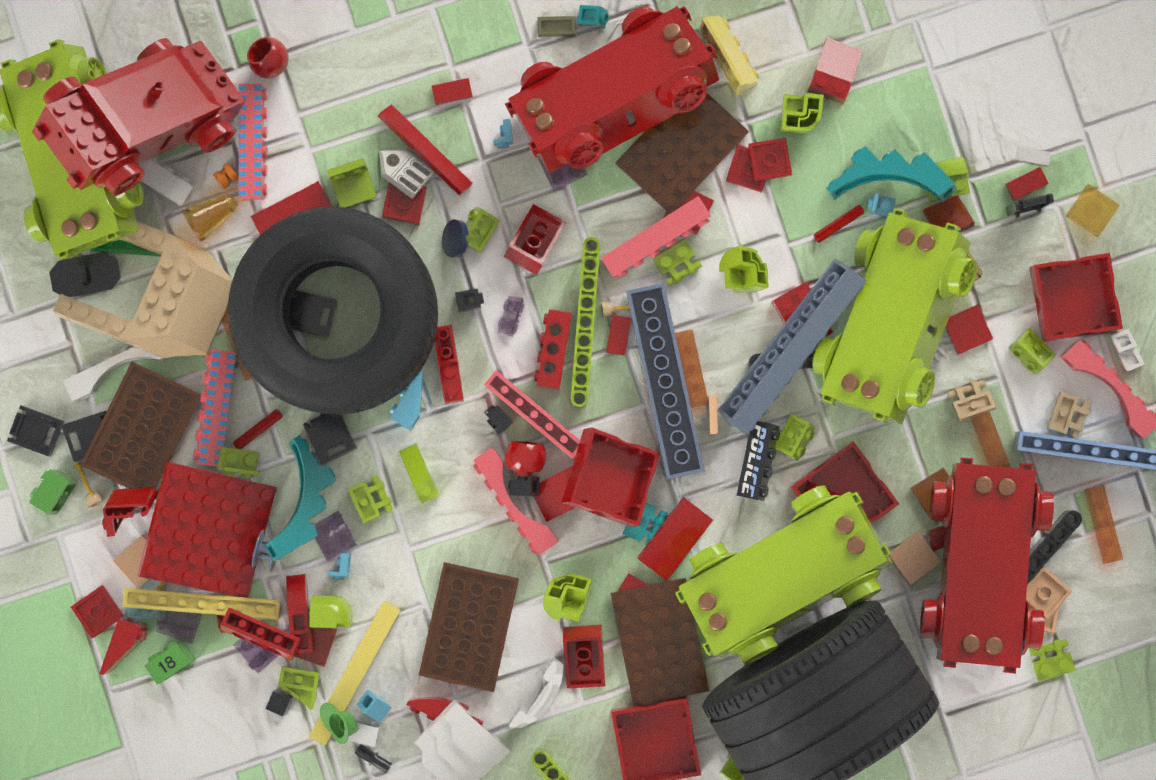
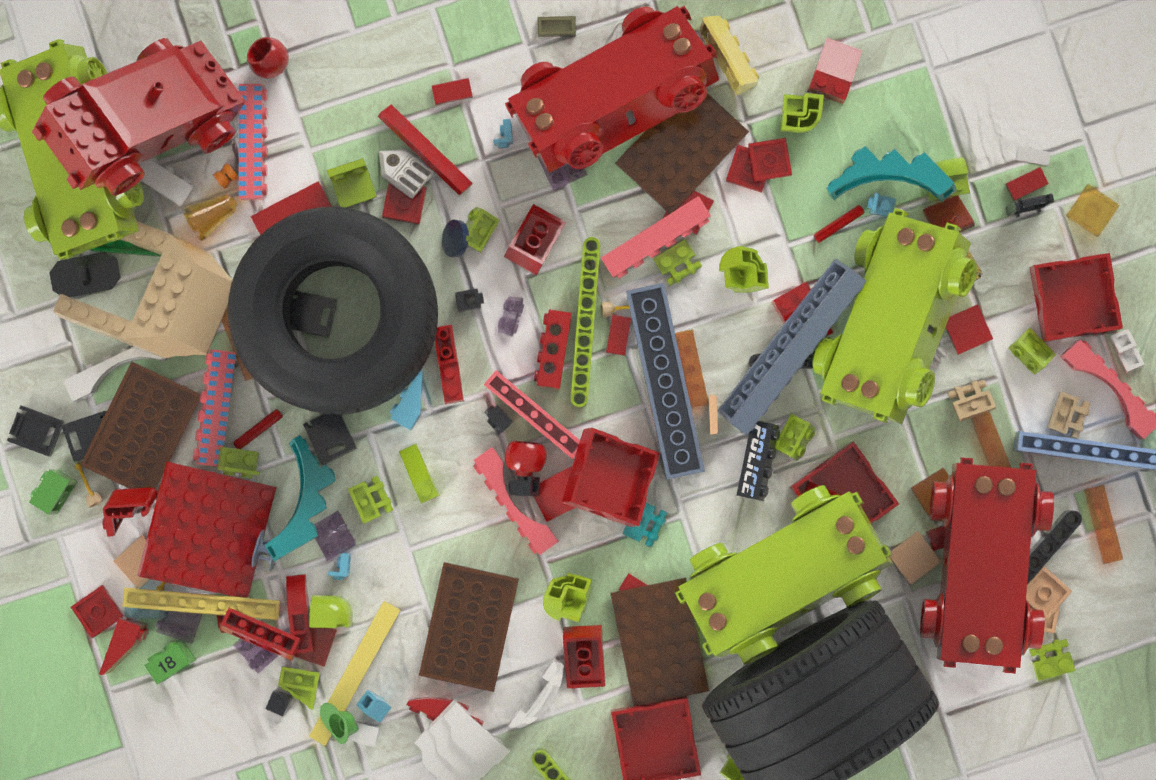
black axle [355,744,392,774] -> none
teal bracket [577,5,609,29] -> none
red tile [637,497,713,581] -> none

